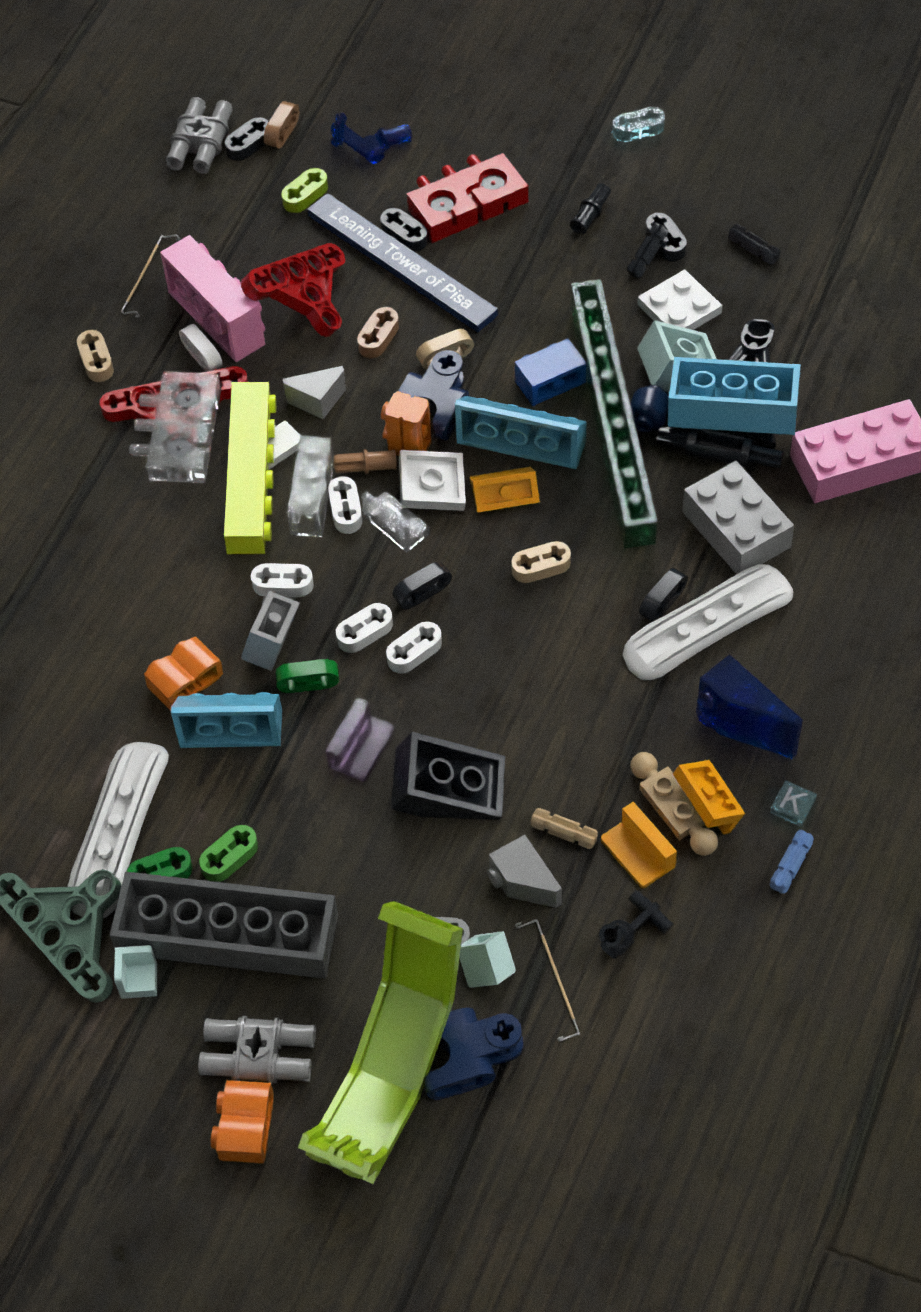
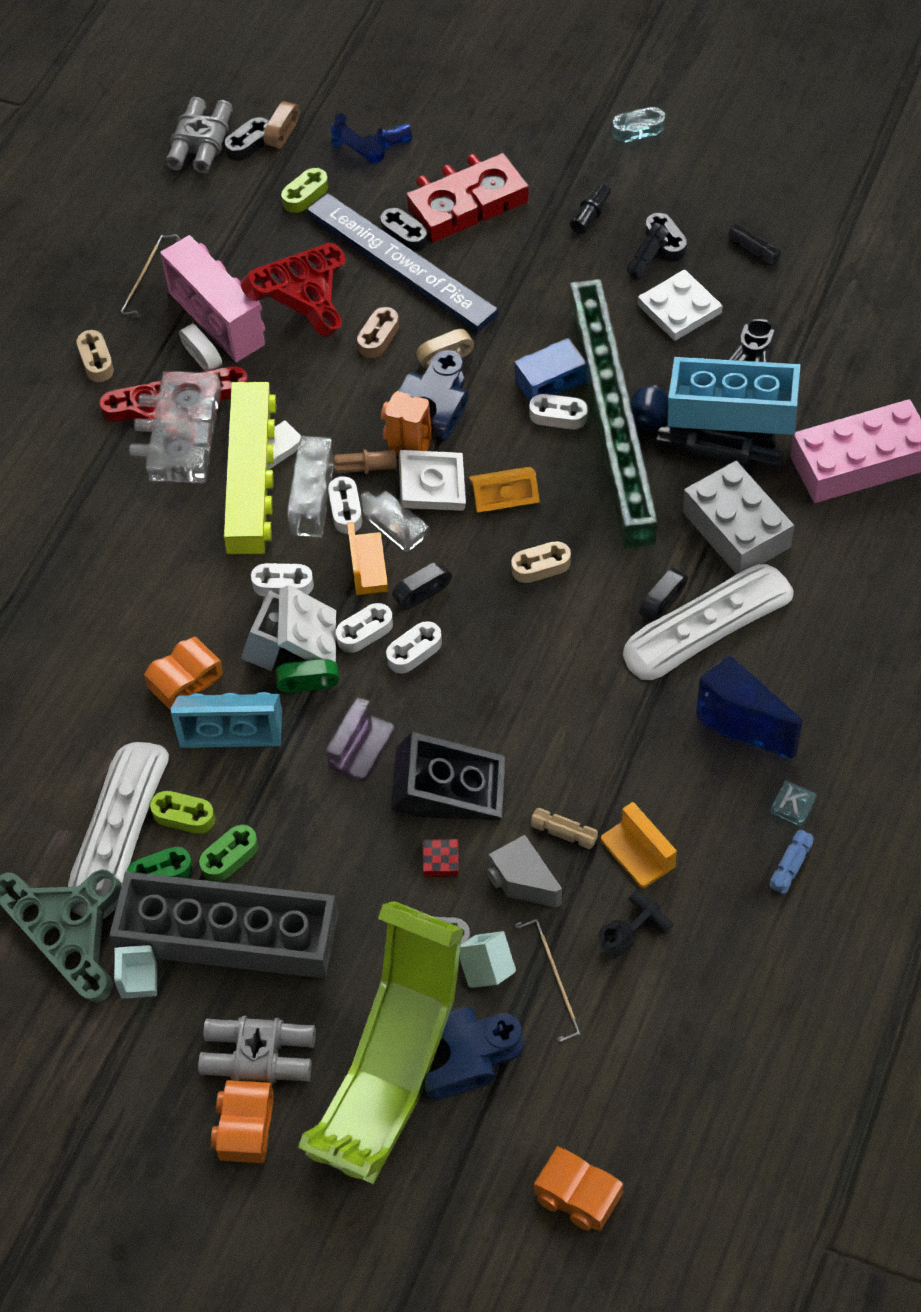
light grey slope [283,366,346,419] -> none
medium azure slope [455,396,587,469] -> none
tan plate [630,752,718,856] -> none
light aqua slope [637,320,716,391] -> none
light orange bracket [673,760,745,834] -> none
none -> lime beam [150,791,215,834]
none -> white plate [278,584,336,662]
none -> light orange panel [347,521,388,596]
none -> red tile [423,839,459,877]
none -> white beam [529,394,587,429]
none -> orange brick [534,1147,623,1231]

